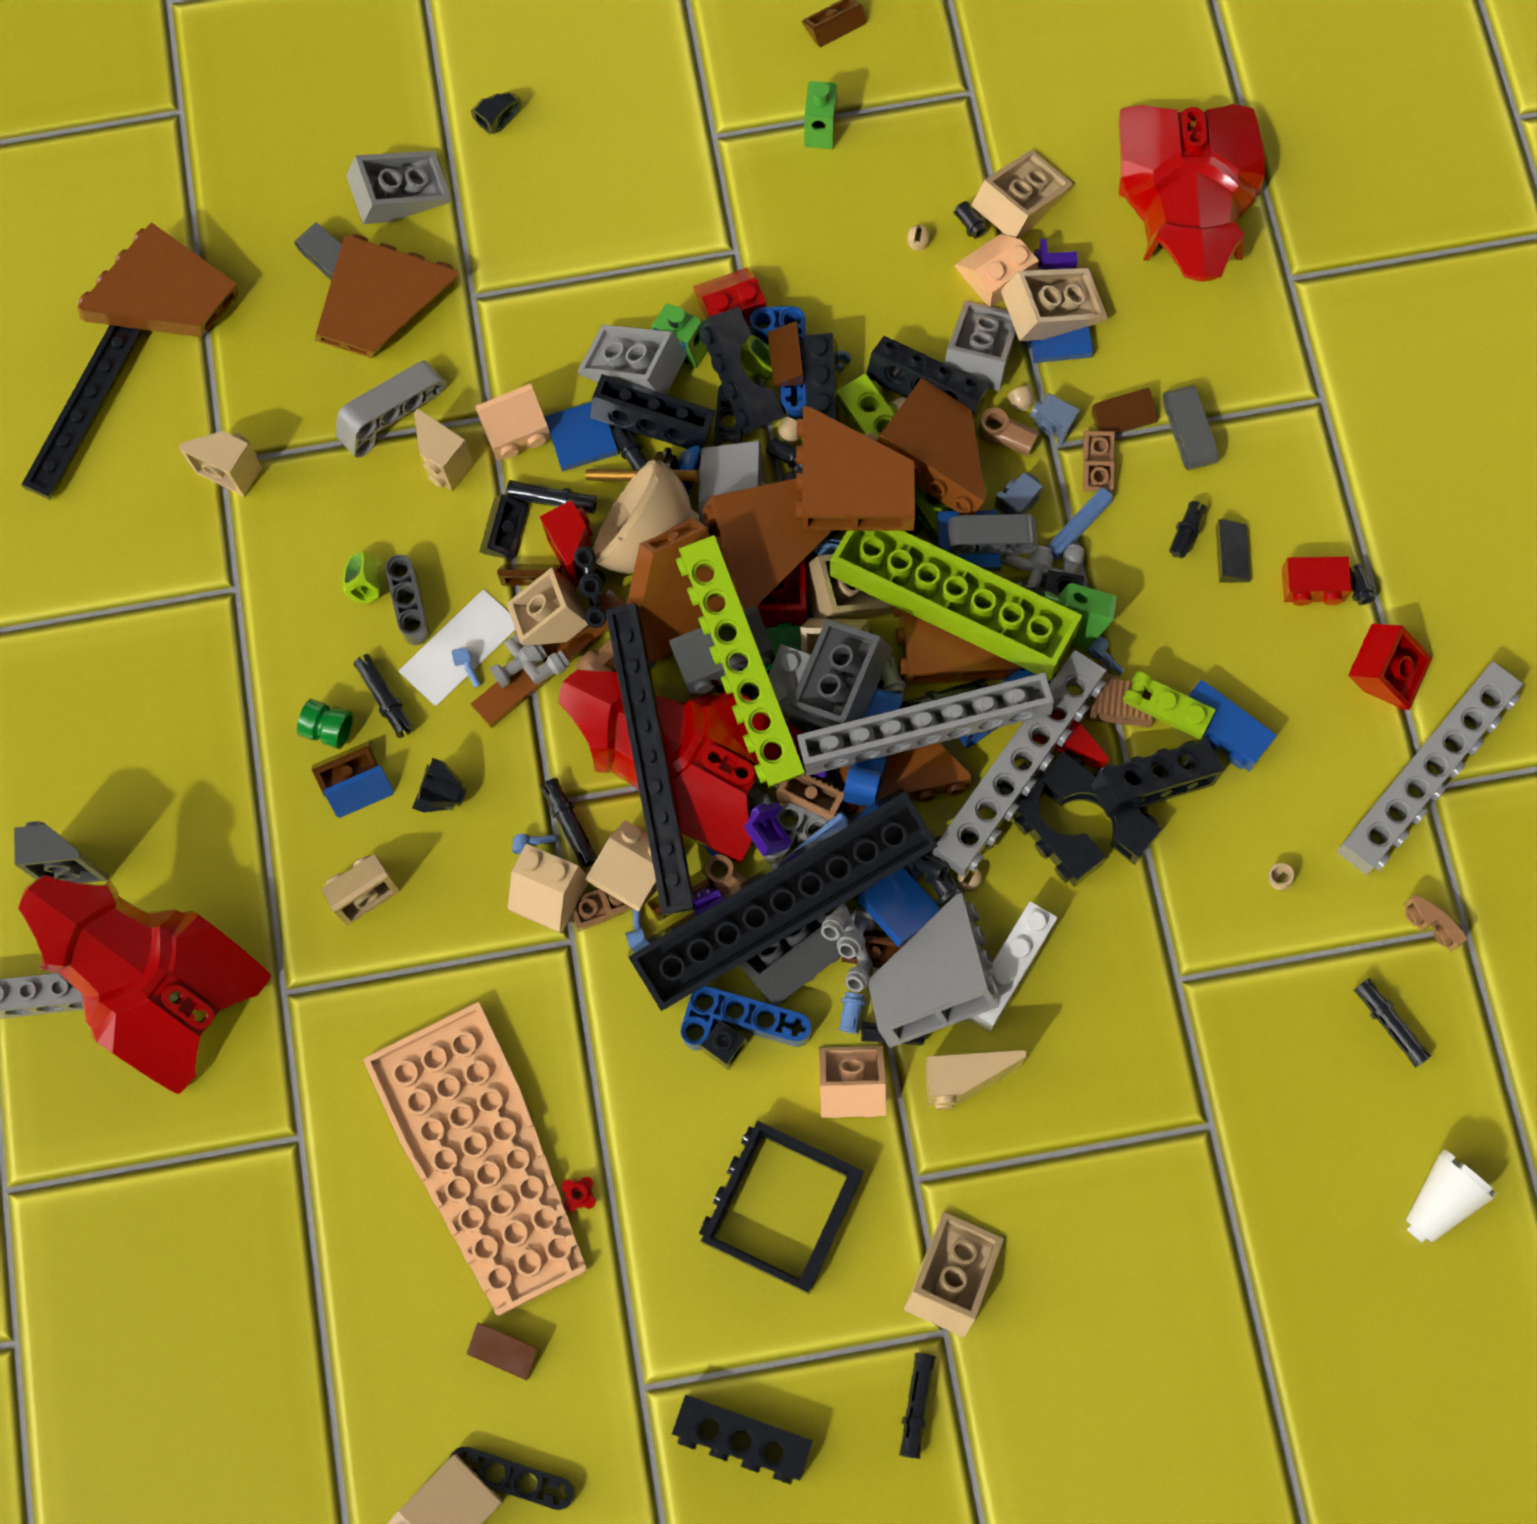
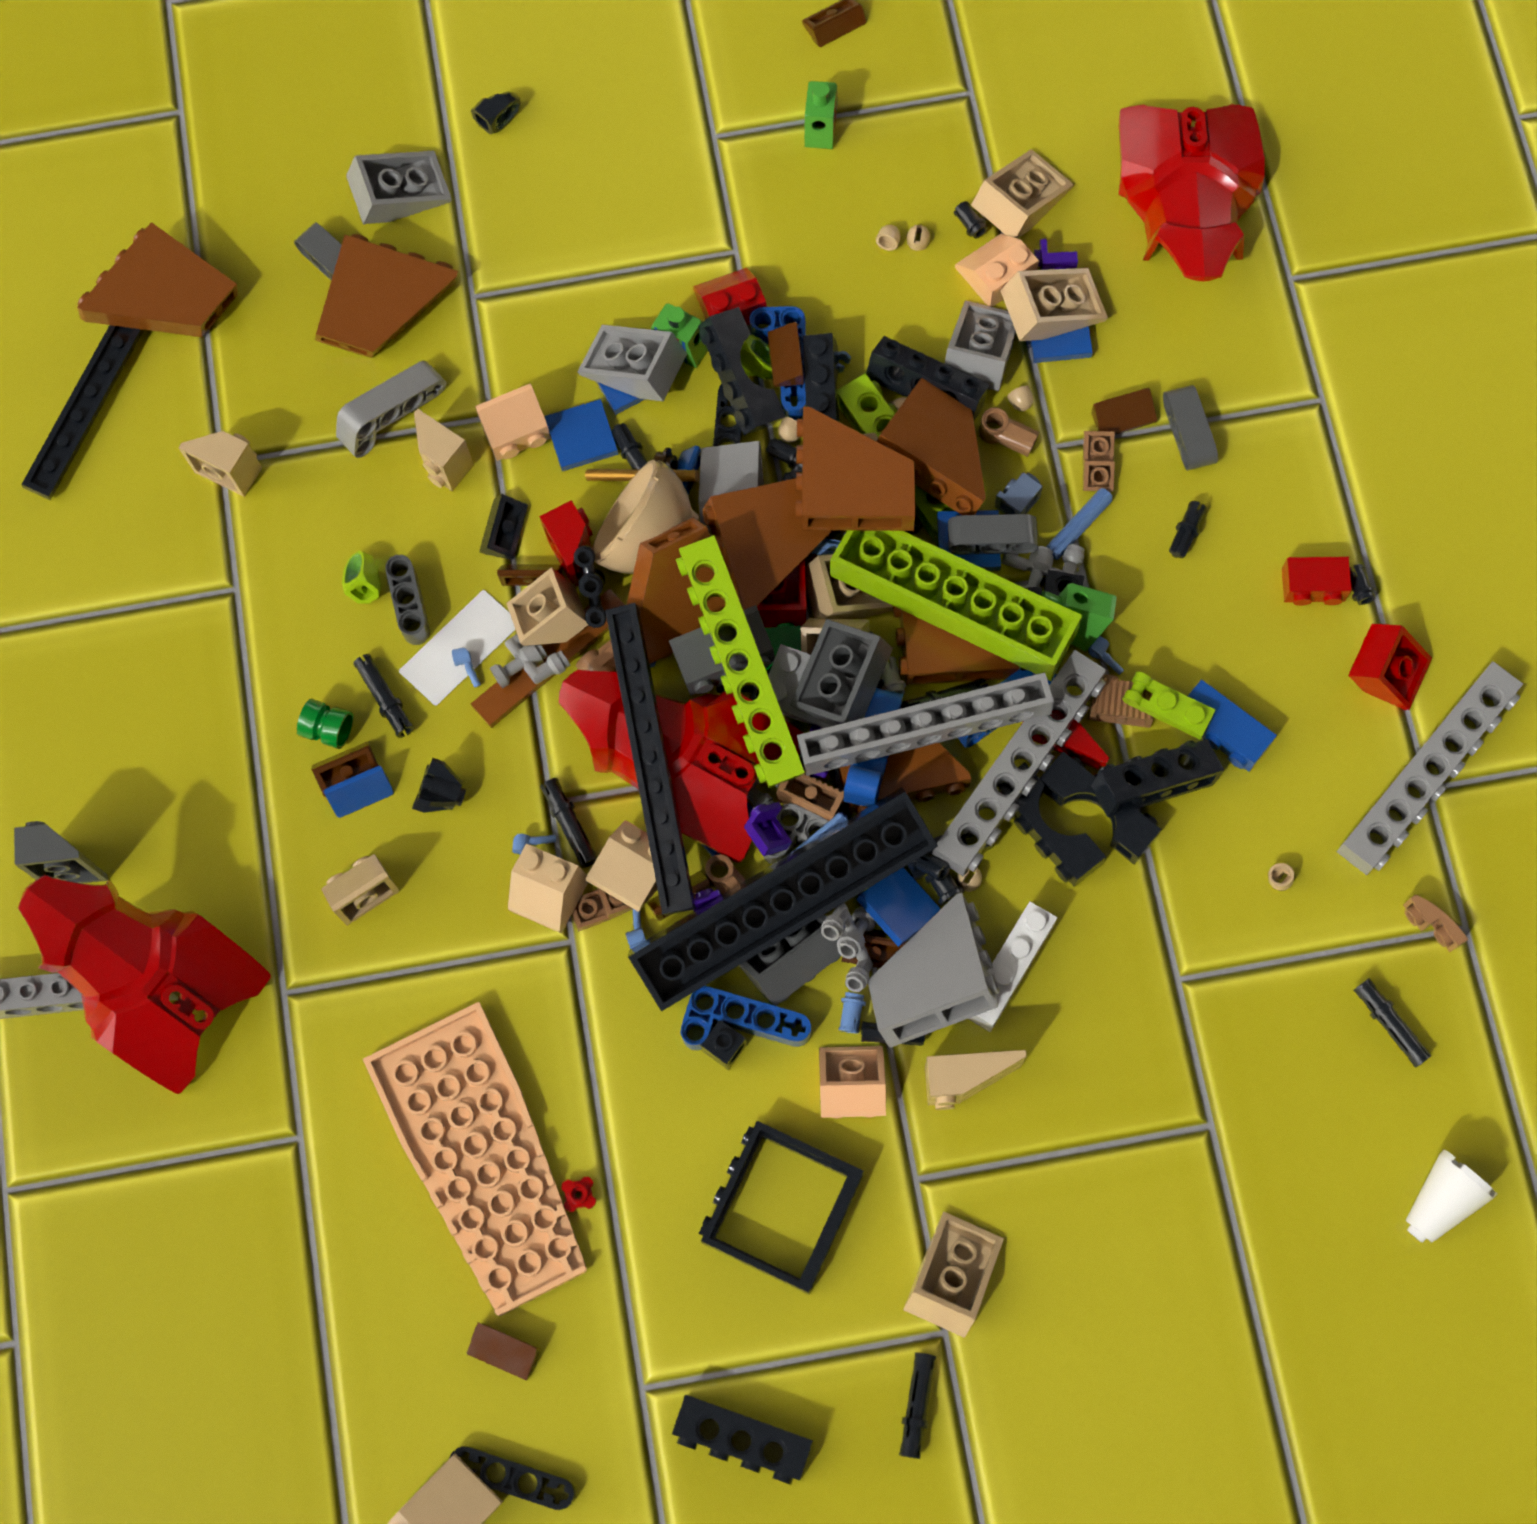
black pin [506,480,597,514] -> none
black brick [590,374,715,449] -> none
sand blue brick [1030,393,1079,445] -> none
black slope [1216,519,1250,583] -> none
none -> tan hinge [876,225,901,251]

